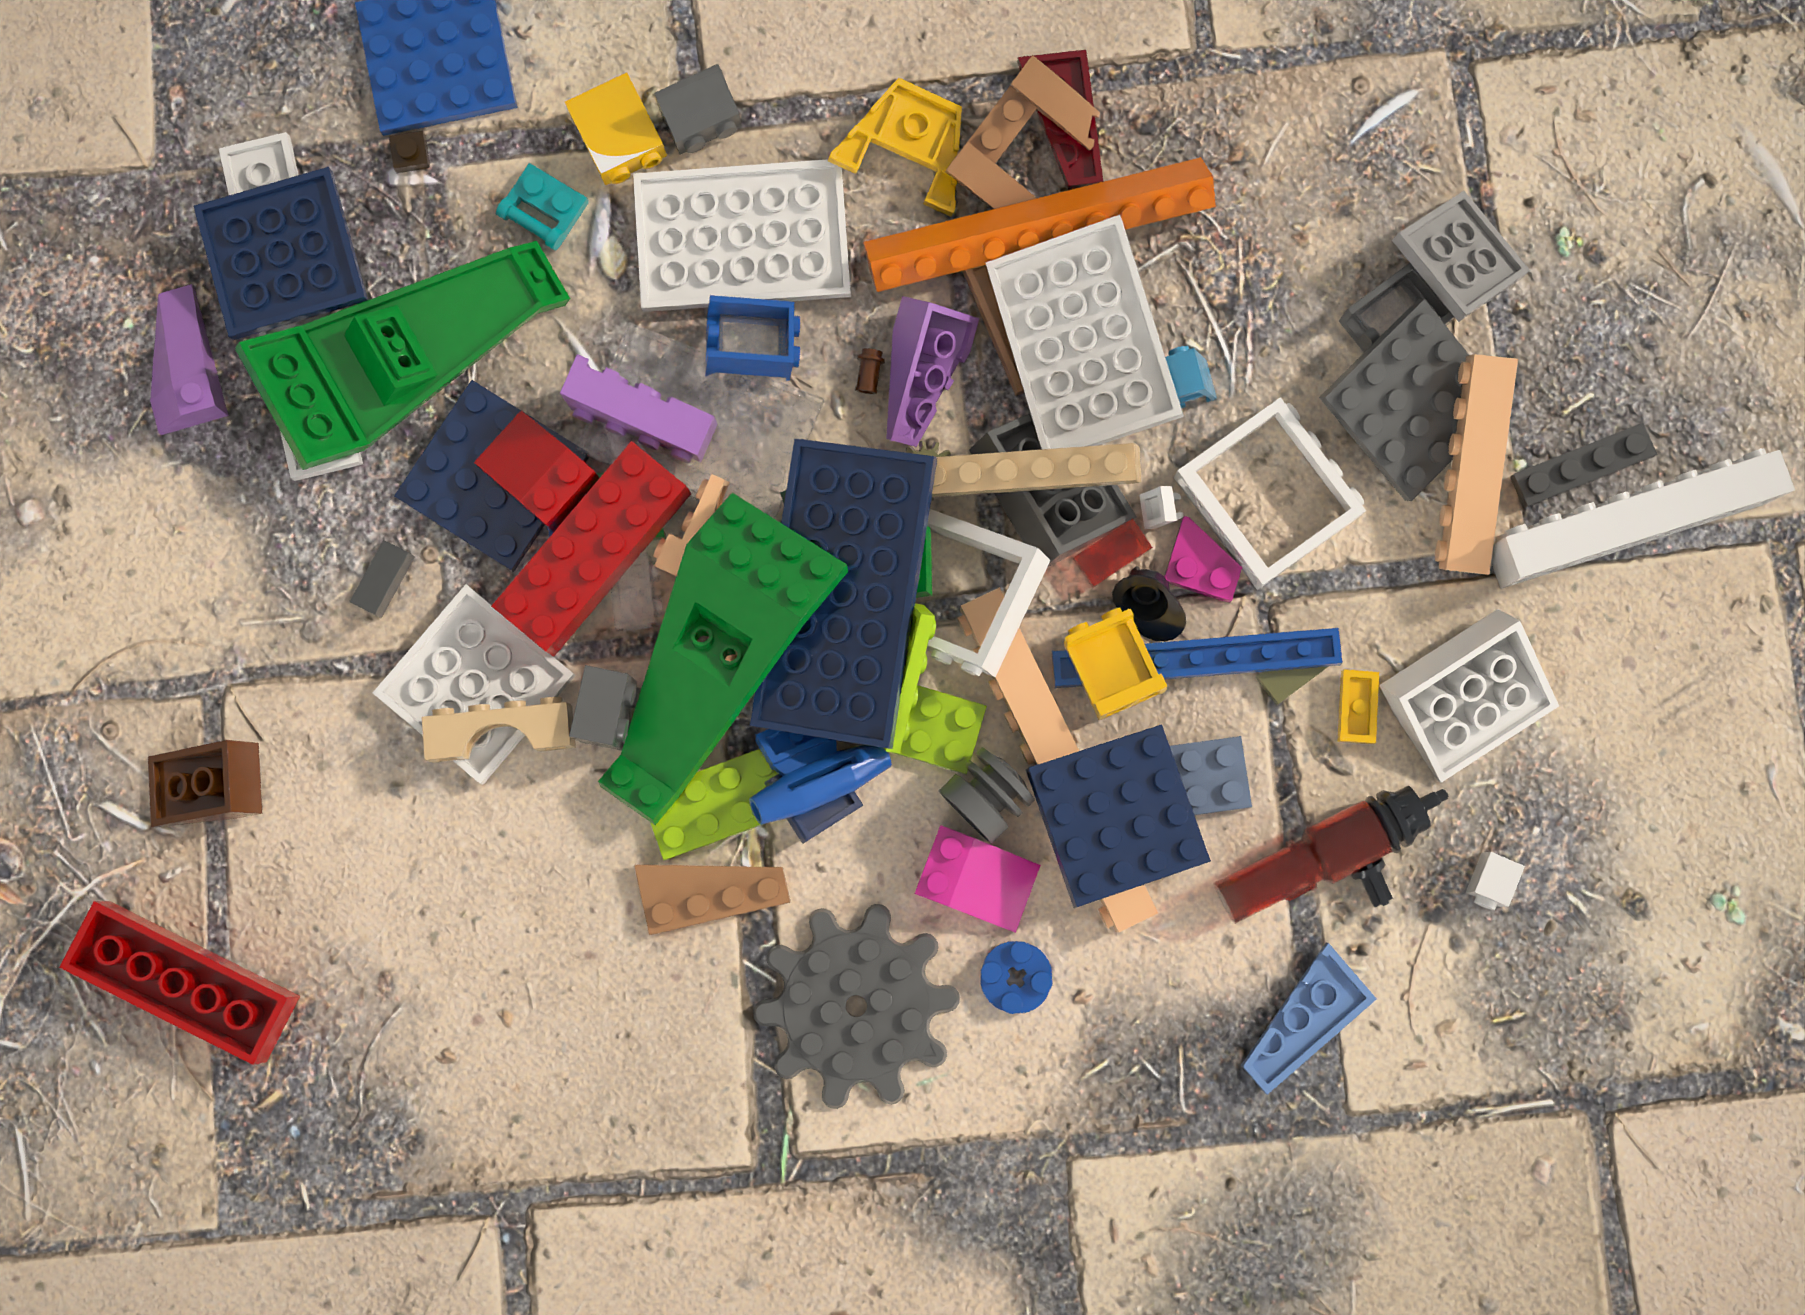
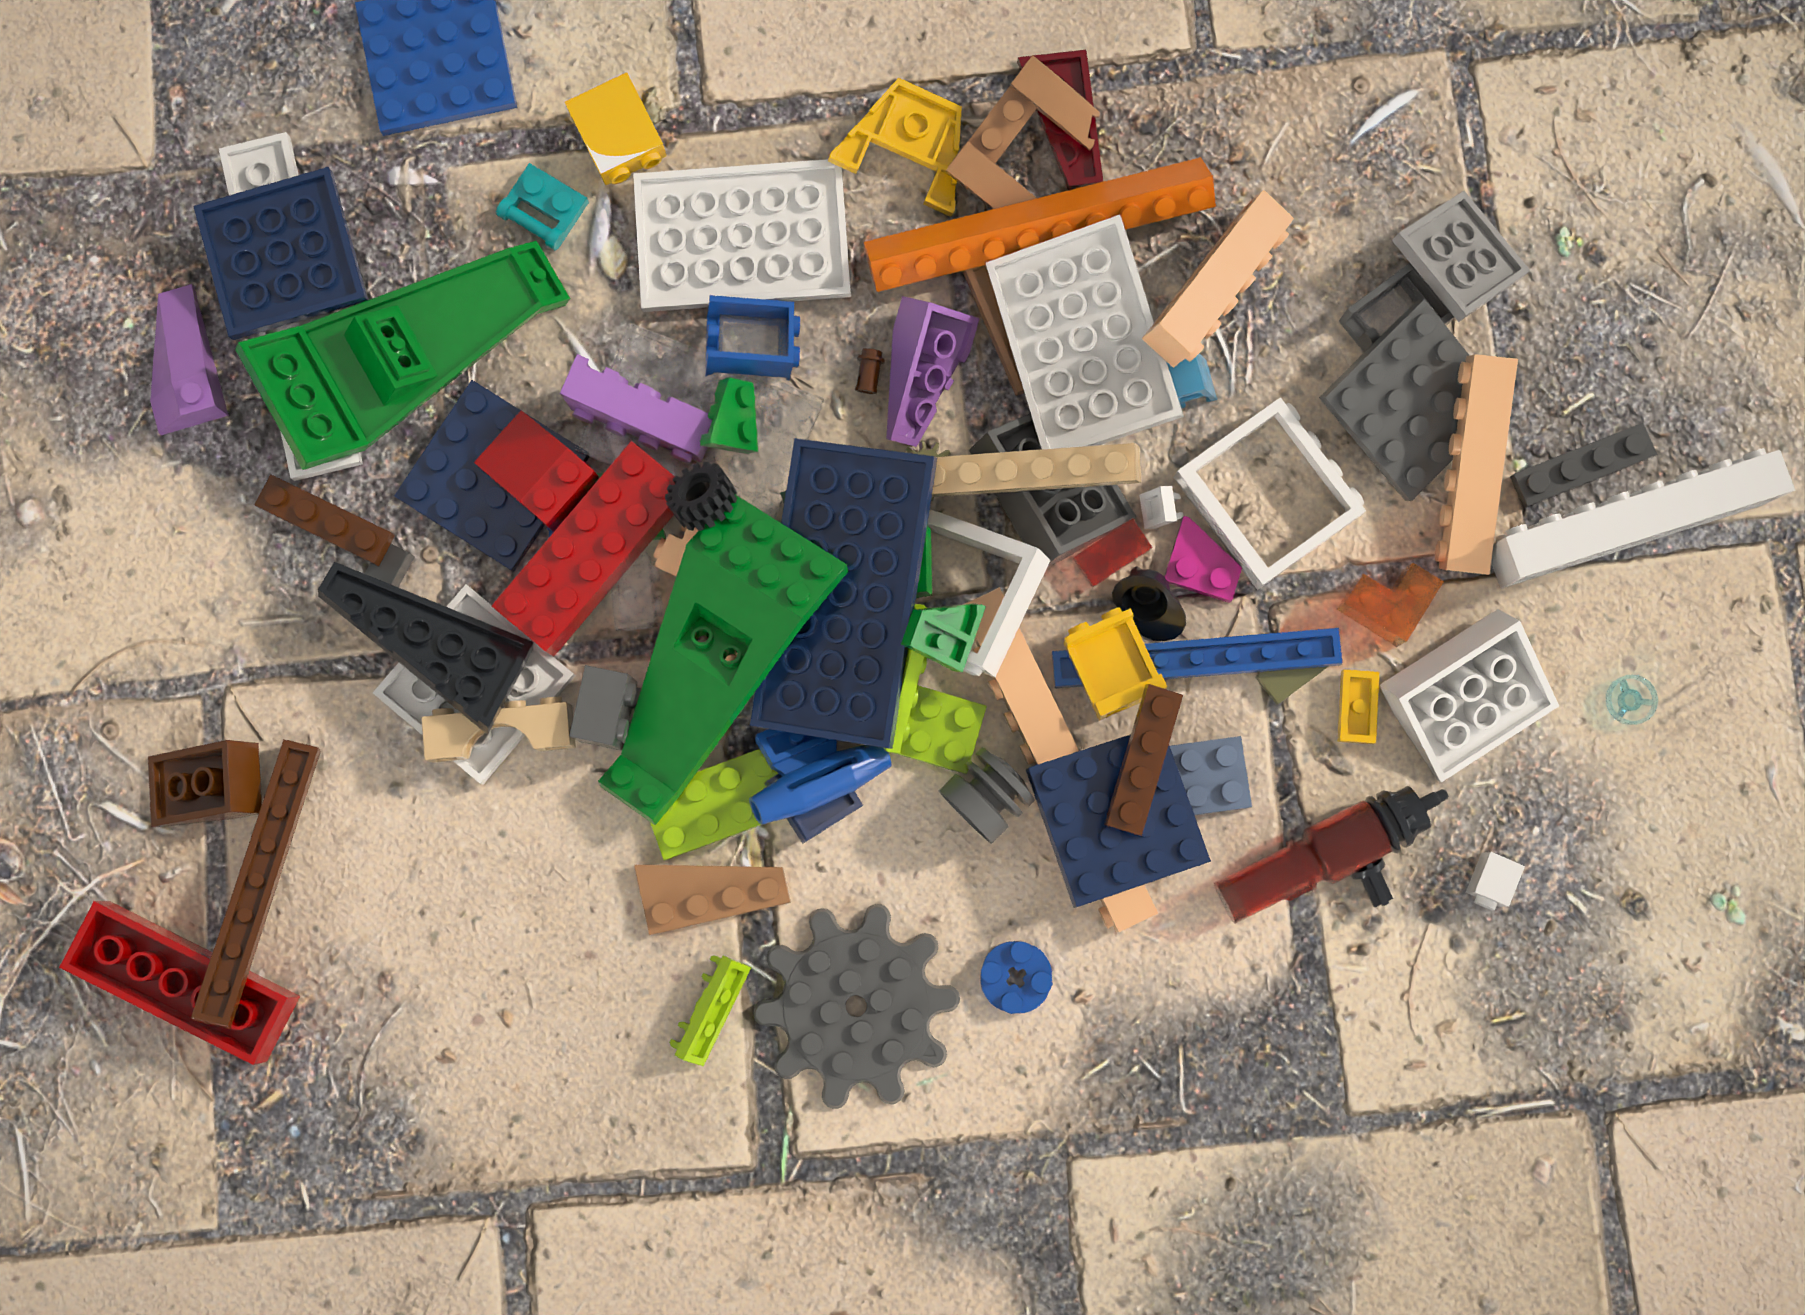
dark brown plate [389,130,431,173] -> none
dark grey slope [654,64,742,155] -> none
dark pink slope [914,825,1041,933] -> none
medium blue wing [1241,943,1377,1095] -> none
none -> reddish brown plate [191,739,321,1029]
none -> reddish brown plate [254,474,395,566]
none -> black wing [318,562,534,735]
none -> black tyre [665,462,737,531]
none -> lime plate [669,955,751,1067]
none -> green wing [700,377,758,454]
none -> wing [901,603,986,672]
none -> reddish brown plate [1104,684,1183,836]
none -> light nougat brick [1142,190,1294,368]
none -> clear orange brick [1336,563,1444,647]
none -> clear light blue piece [1606,675,1658,725]

